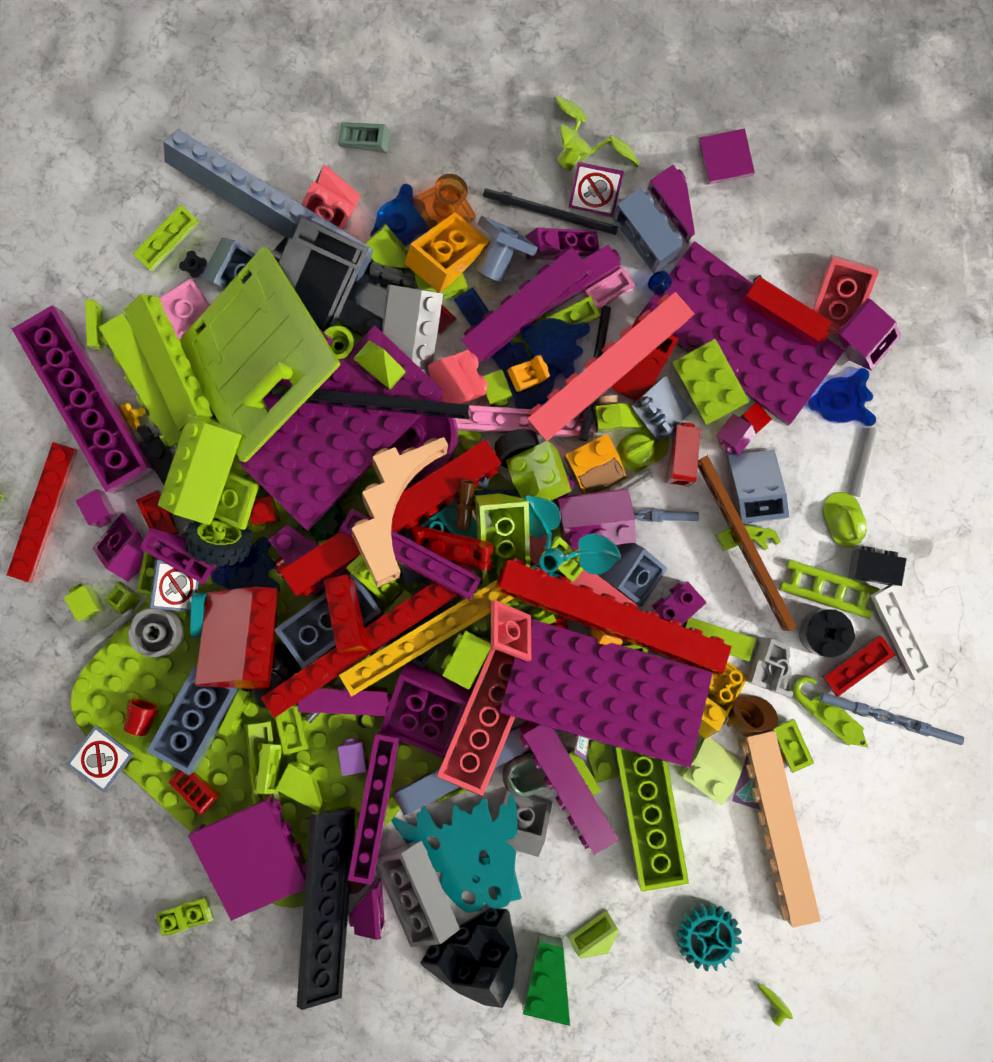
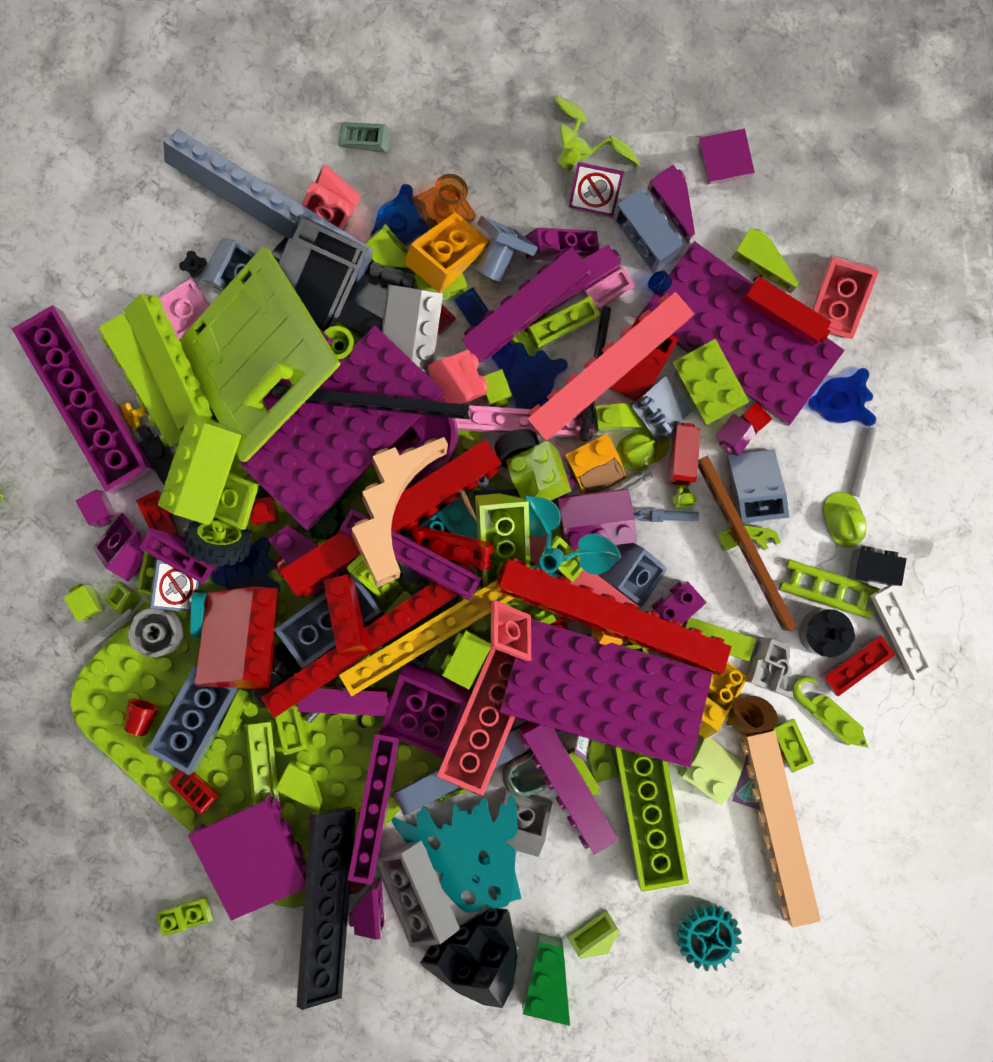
red plate [6,442,78,583] -> none
piece [66,725,134,793] -> none
lime tile [85,299,104,351] -> none
lime plate [133,204,200,272] -> none
lime plate [255,743,282,794] -> none
medium lavender brick [338,737,369,776] -> none
lime slope [353,341,406,390] -> none
reddish brown pin [456,479,476,530] -> none
black bar [483,188,619,236] -> none
light orange bracket [507,355,550,392] -> none
clear blue tile [521,318,590,379] -> none
tan tile [595,395,618,406] -> none
lime bar [757,983,793,1027] -> none
sand blue piece [819,692,964,745] -> none
magenta slope [837,298,902,371] -> none
none -> lime tile [673,485,697,508]
none -> lime slope [732,228,799,293]

